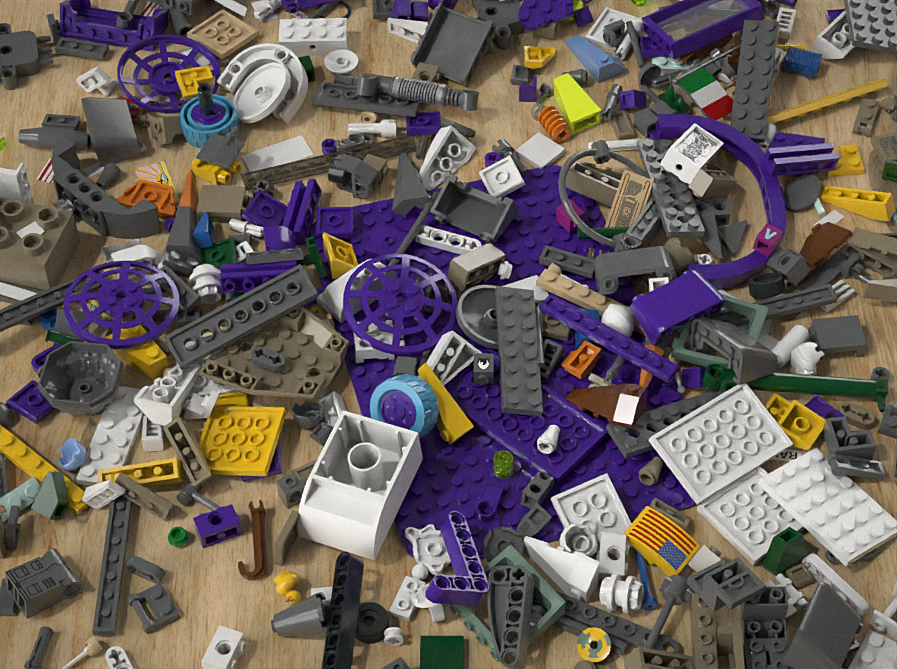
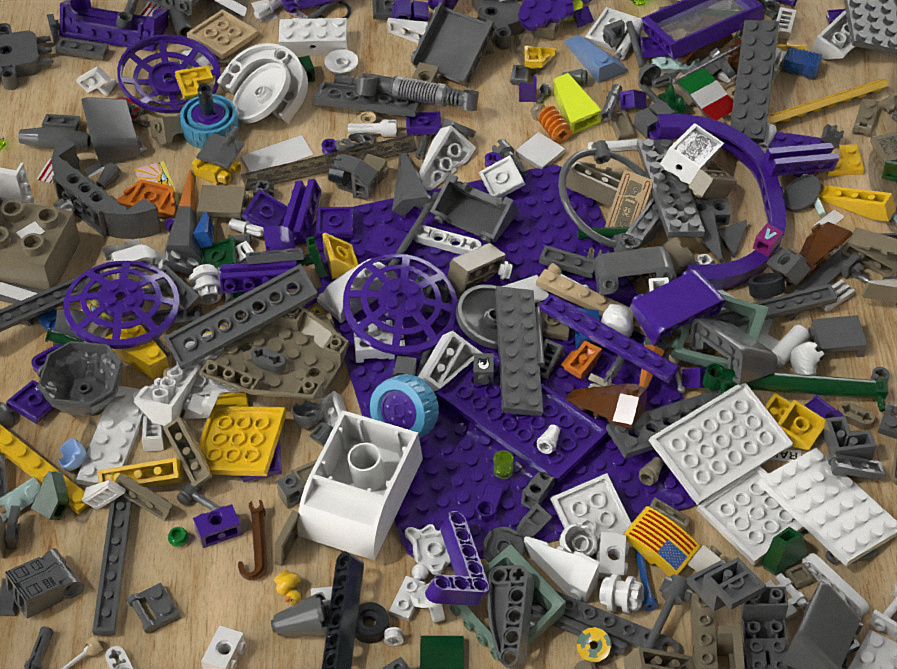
dark grey beam [126,556,165,584] -> none
yellow slope [418,363,474,445] -> none
magenta brick [556,200,585,233] -> none
none -> dark grey tile [821,124,844,149]

